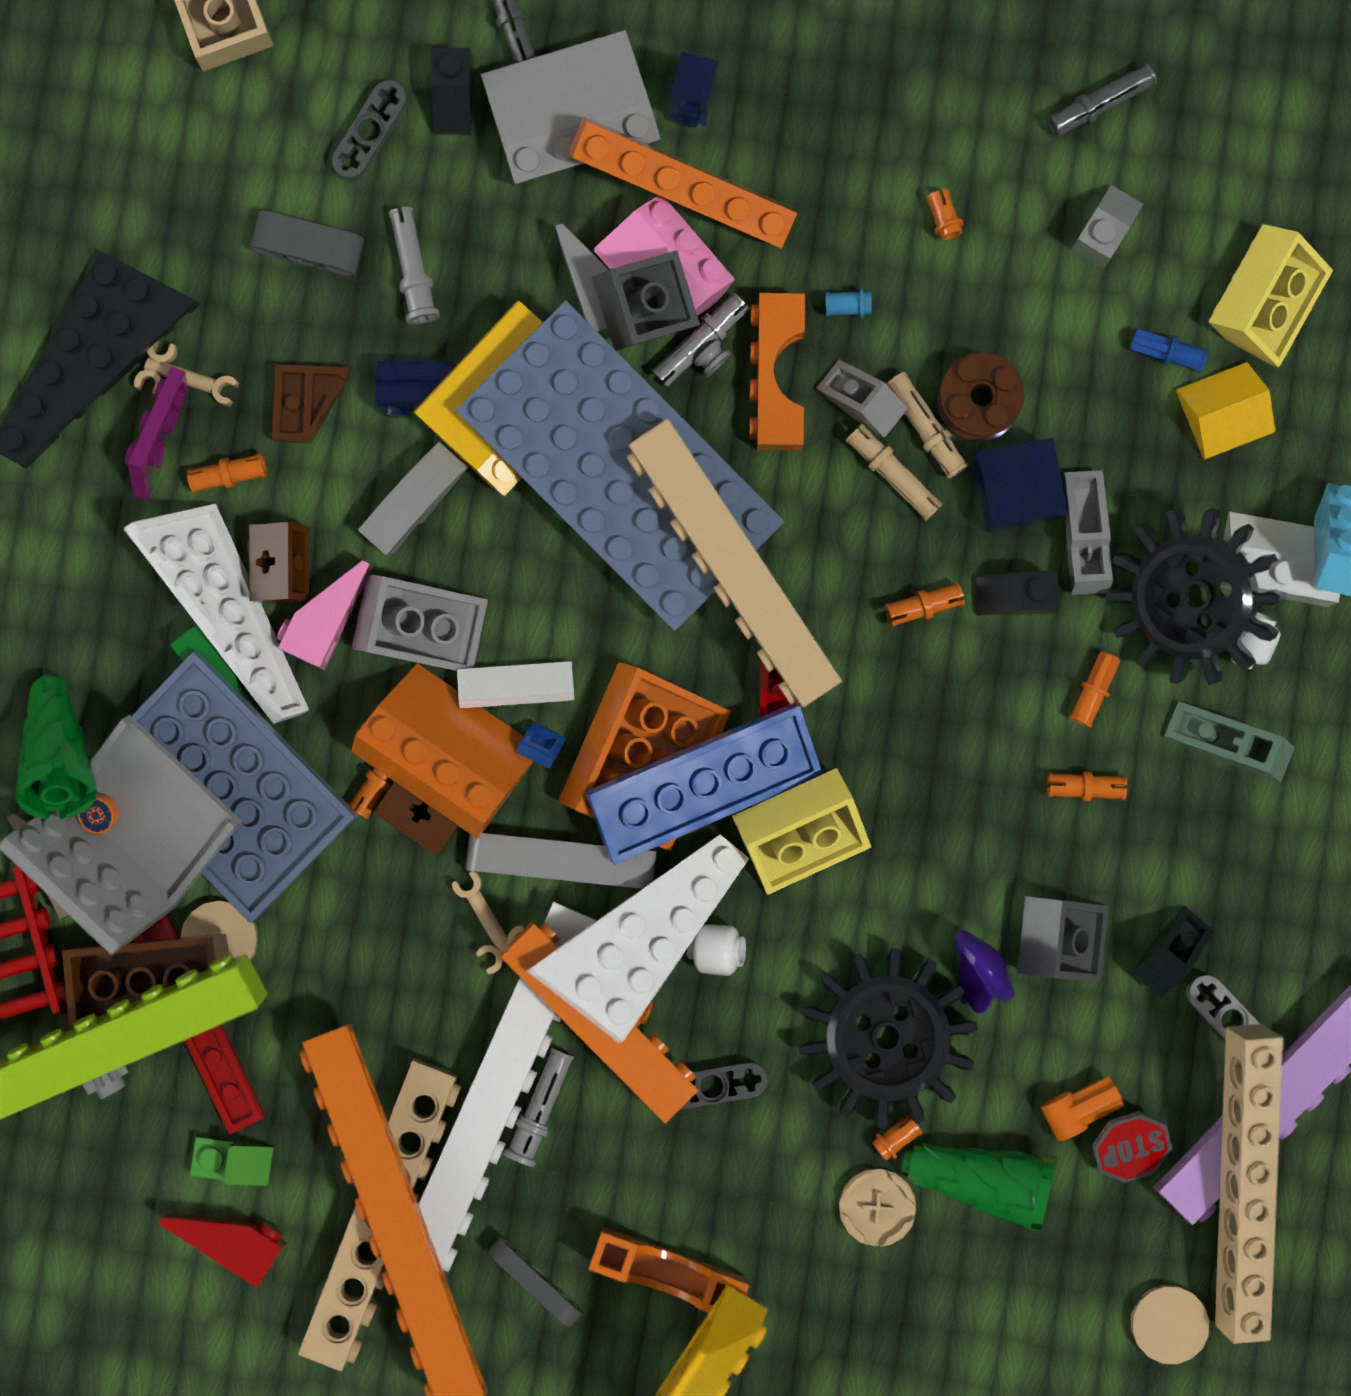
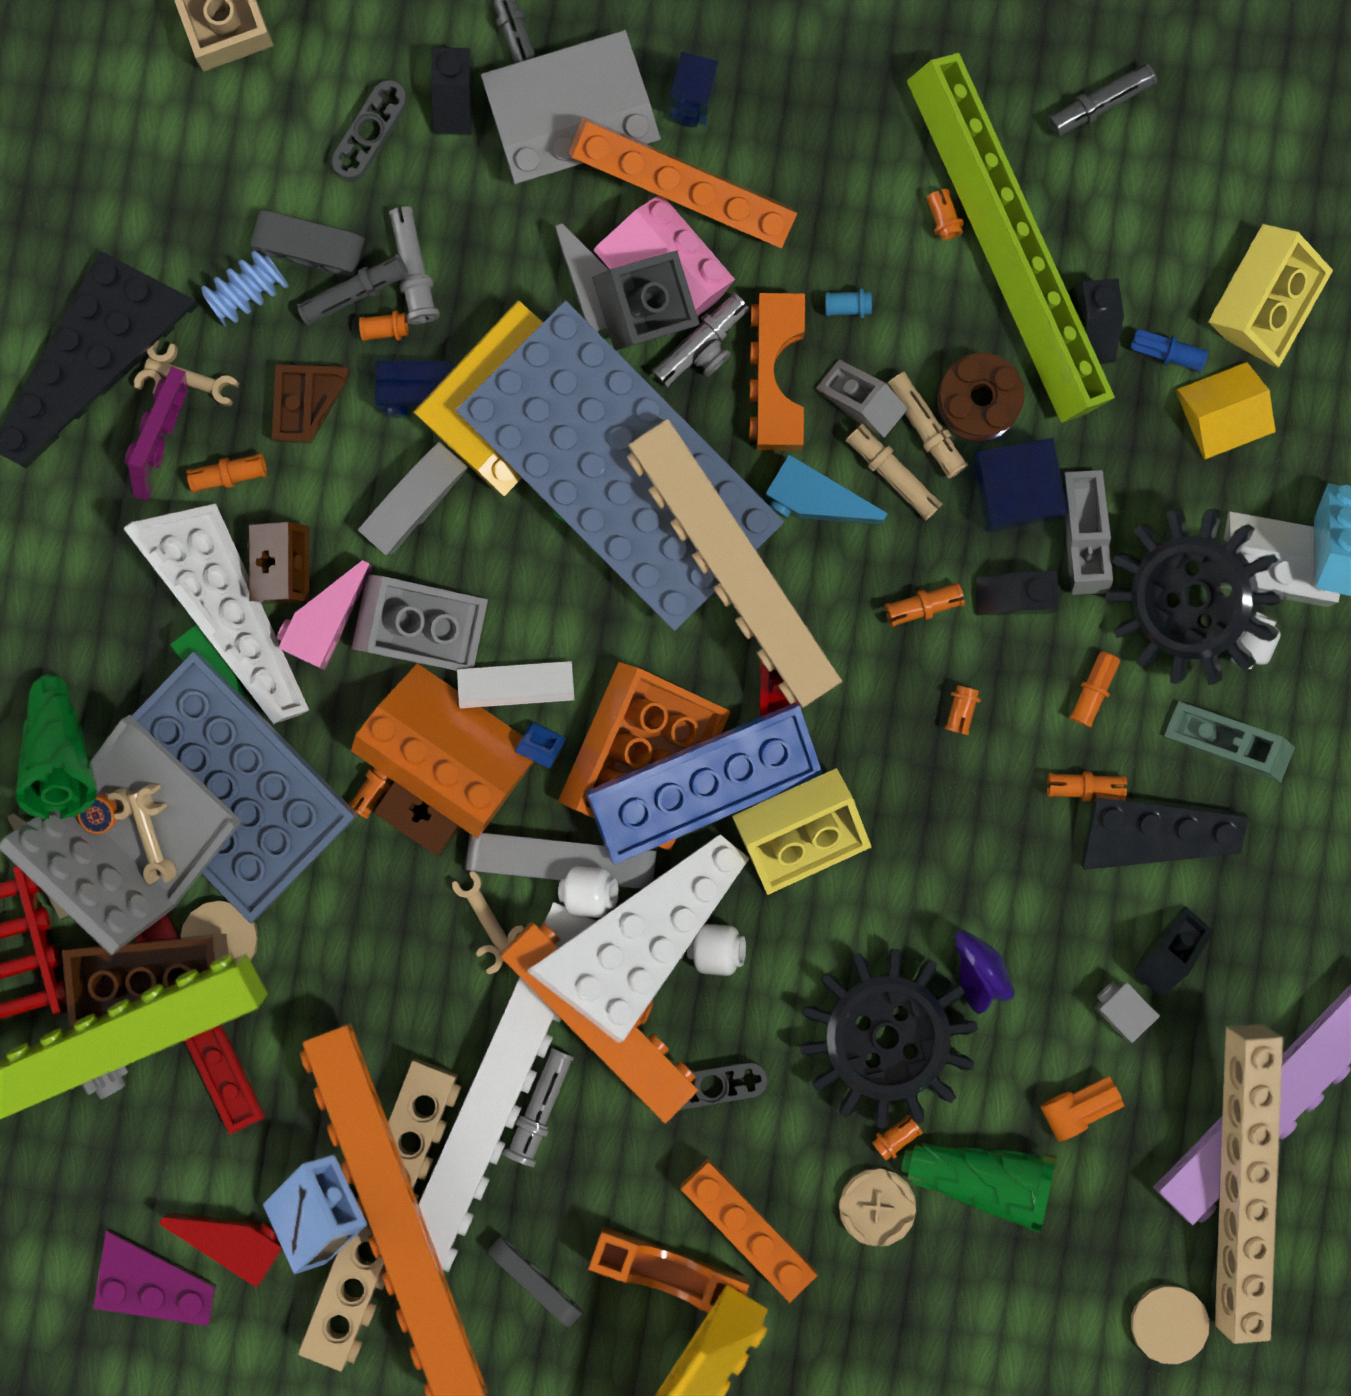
bright green slope [190,1136,274,1186] -> none
dark grey slope [1017,896,1109,983] -> none
light grey slope [1071,185,1143,269] -> none
piece [1092,1111,1172,1183] -> none
light grey beam [1186,975,1261,1040] -> none
none -> magenta wing [93,1229,217,1326]
none -> tan bar [108,783,177,884]
none -> light blue piece [201,251,289,327]
none -> light blue brick [263,1155,367,1274]
none -> dark grey pin [297,254,409,326]
none -> orange pin [359,310,409,341]
none -> white head [558,866,618,918]
none -> orange arch [681,1157,818,1303]
none -> dark azure slope [764,455,888,525]
none -> lime brick [907,53,1115,423]
none -> orange pin [945,685,981,735]
none -> black slope [1068,278,1124,364]
none -> black wing [1081,793,1248,870]
none -> light grey brick [1094,981,1160,1043]

